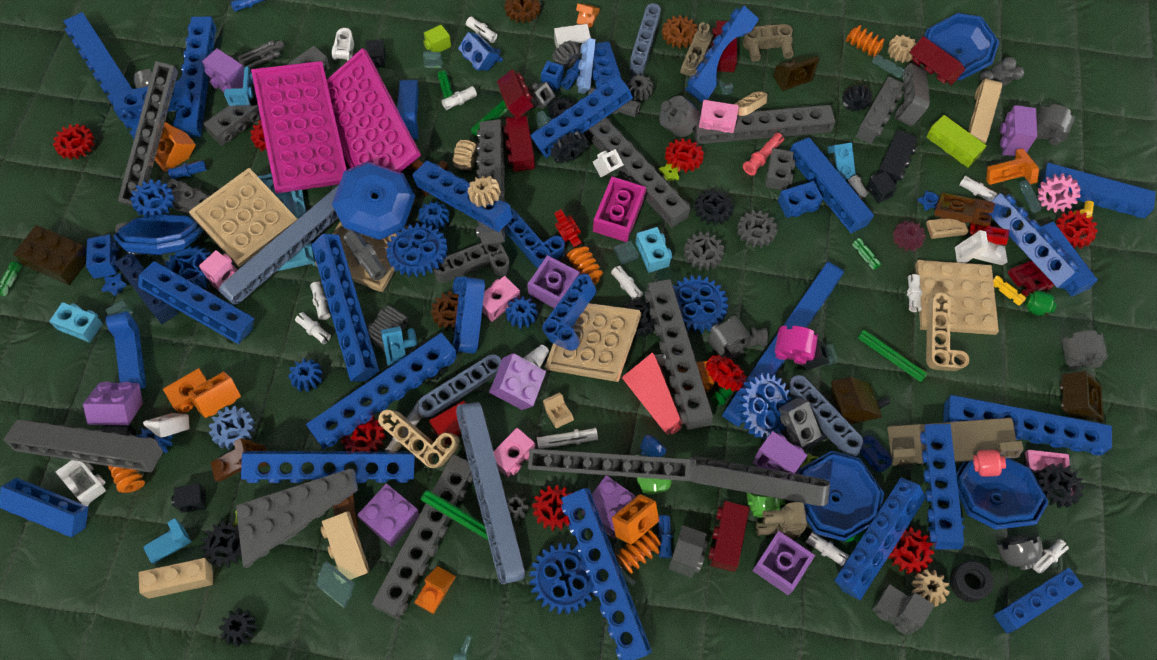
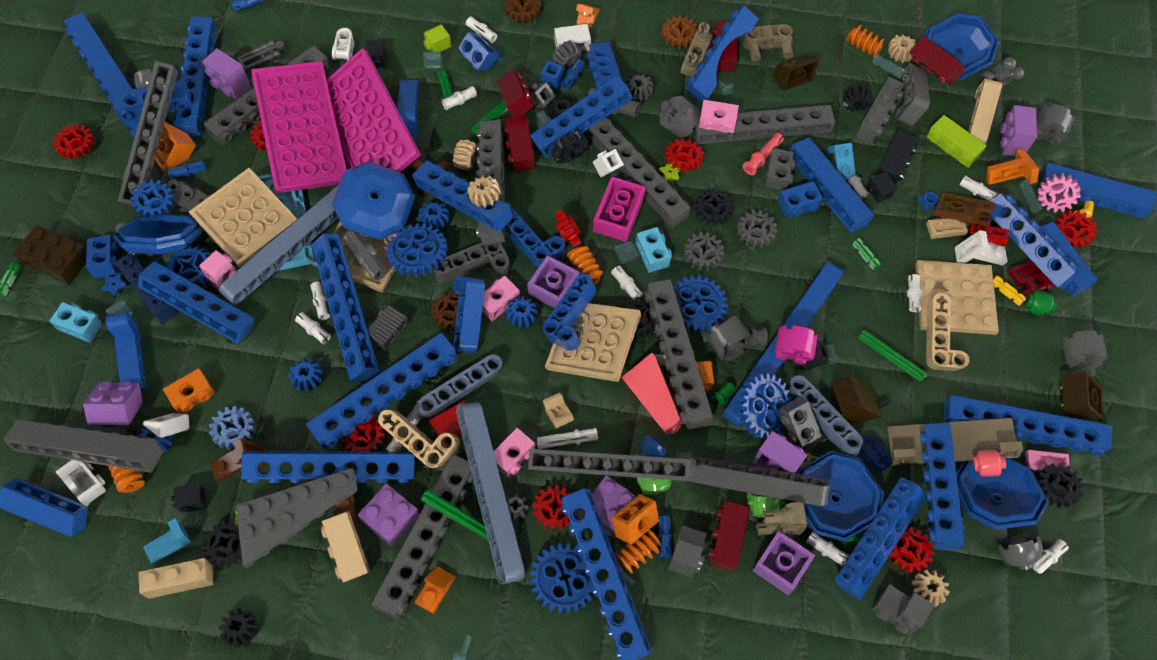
orange brick [188,371,241,418] -> none
dark azure bracket [224,66,254,106] -> none
clear light blue piece [316,561,355,608] -> none
dark azure plate [381,326,417,366] -> none
medium lavender brick [489,353,546,410] -> none
white cone [523,345,549,368] -> none
light blue plate [577,38,595,94] -> none
sand blue beam [630,3,661,76] -> none
red gear [705,355,747,392] -> none
tan beam [734,92,767,116] -> none
clear pink gear [893,220,926,252] -> none
black tyre [950,560,994,602] -> none
blue brick [994,568,1083,634] -> none

